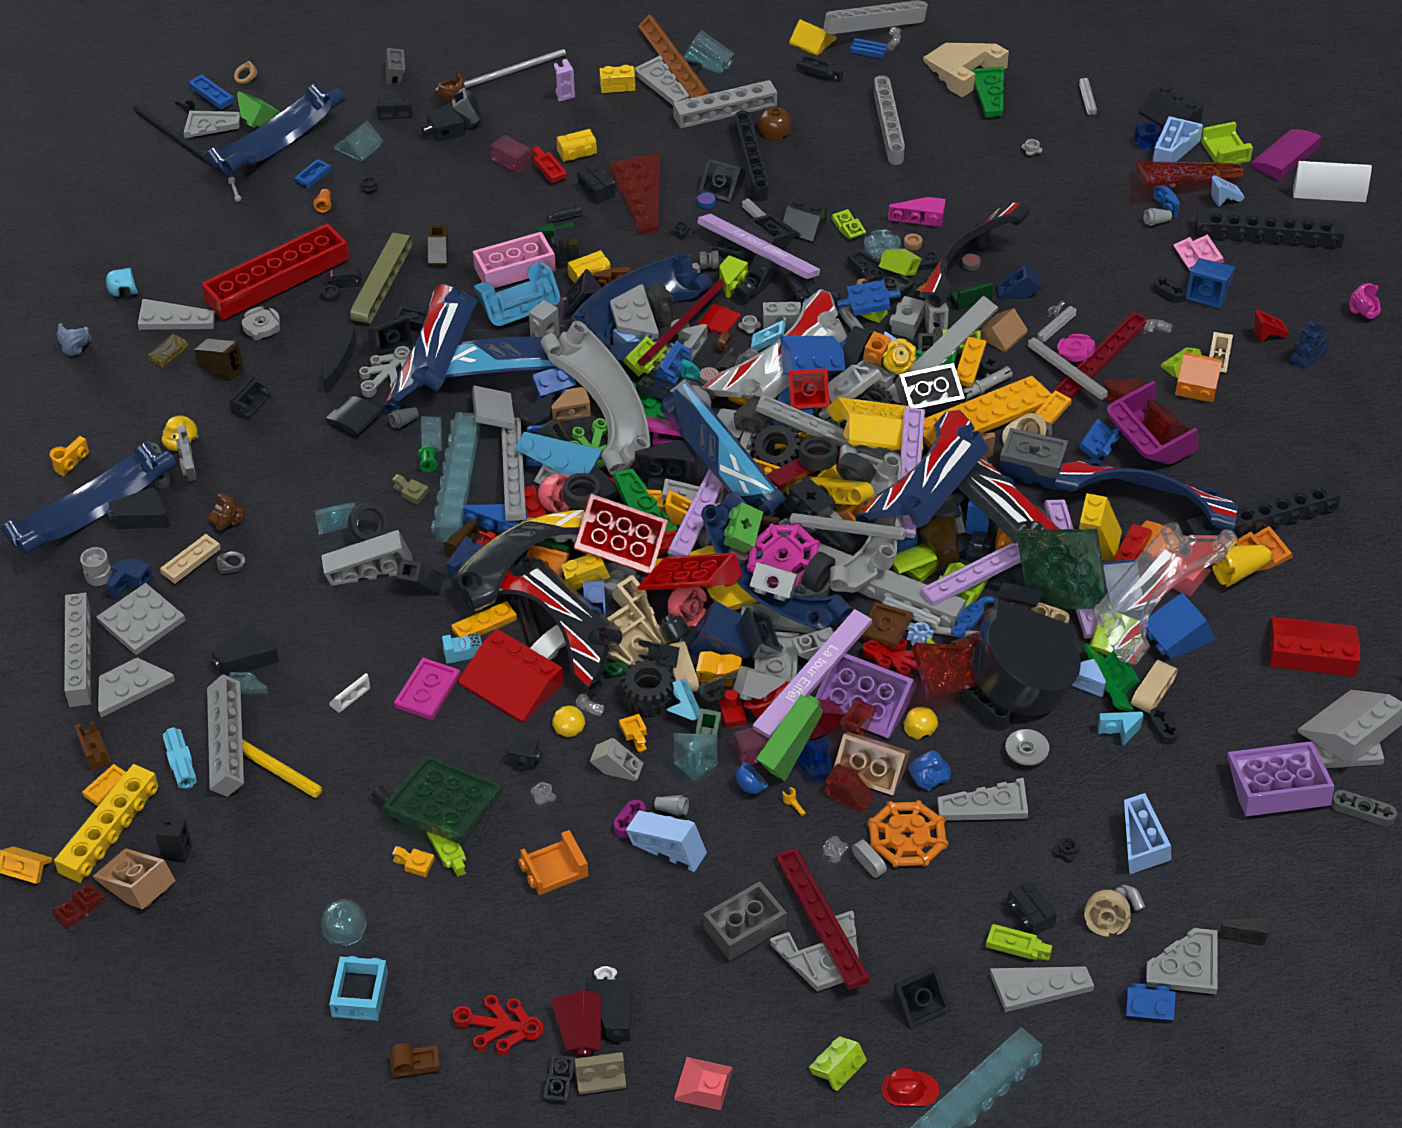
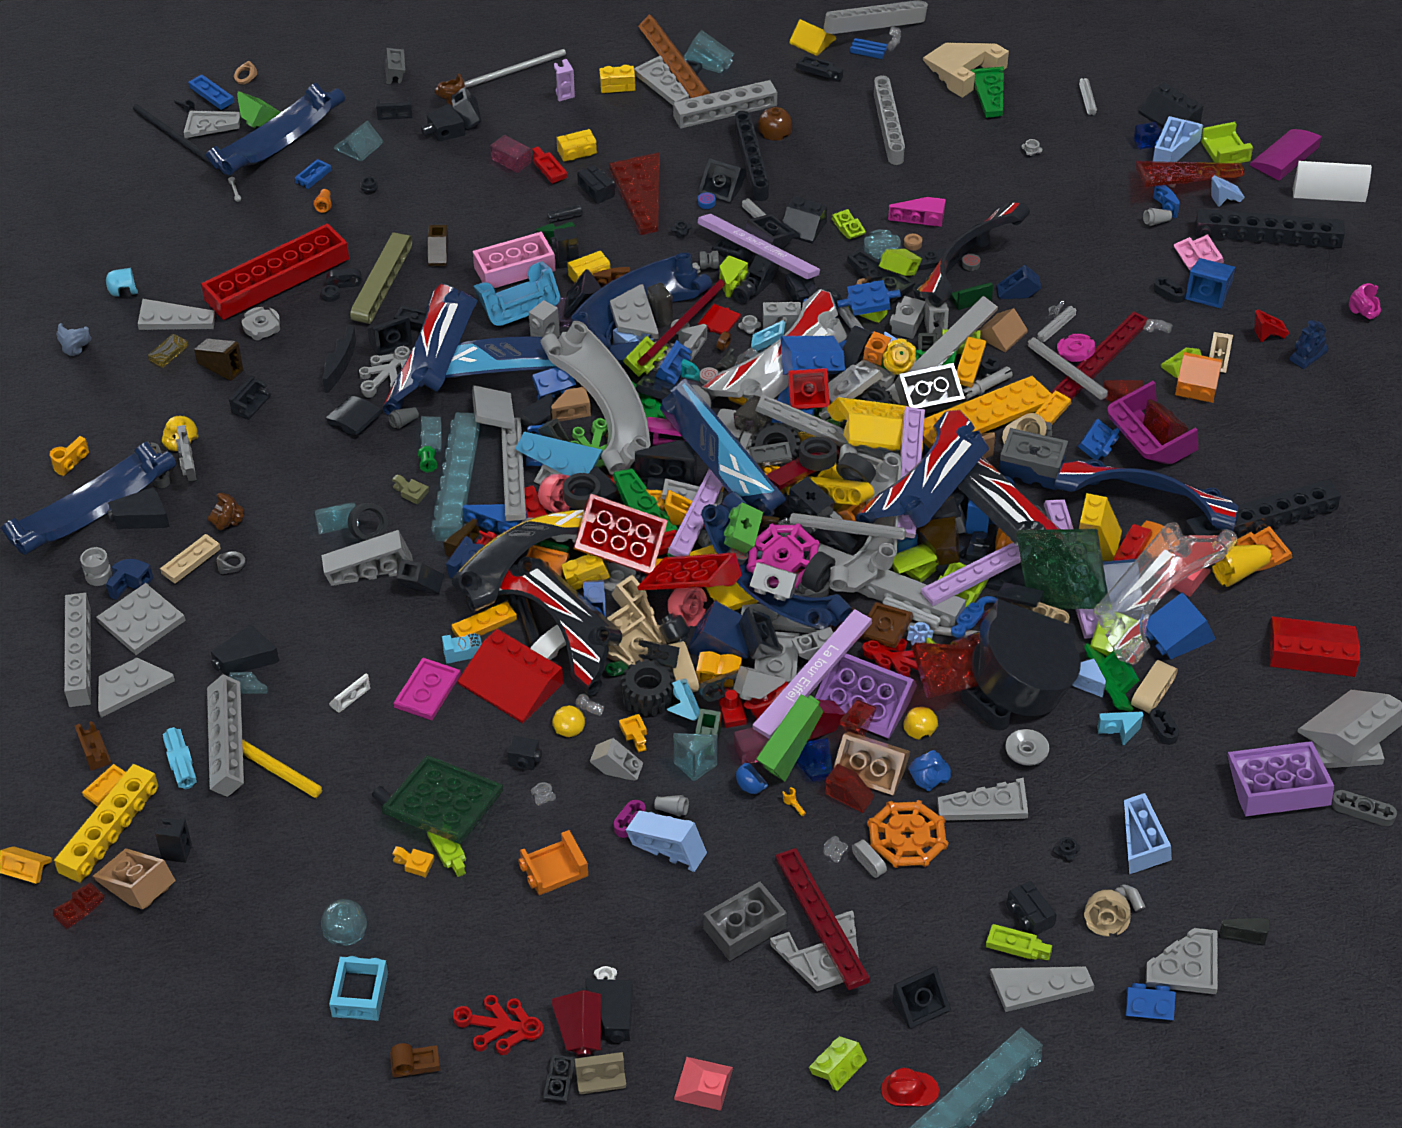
none -> dark grey plate [749,442,792,467]

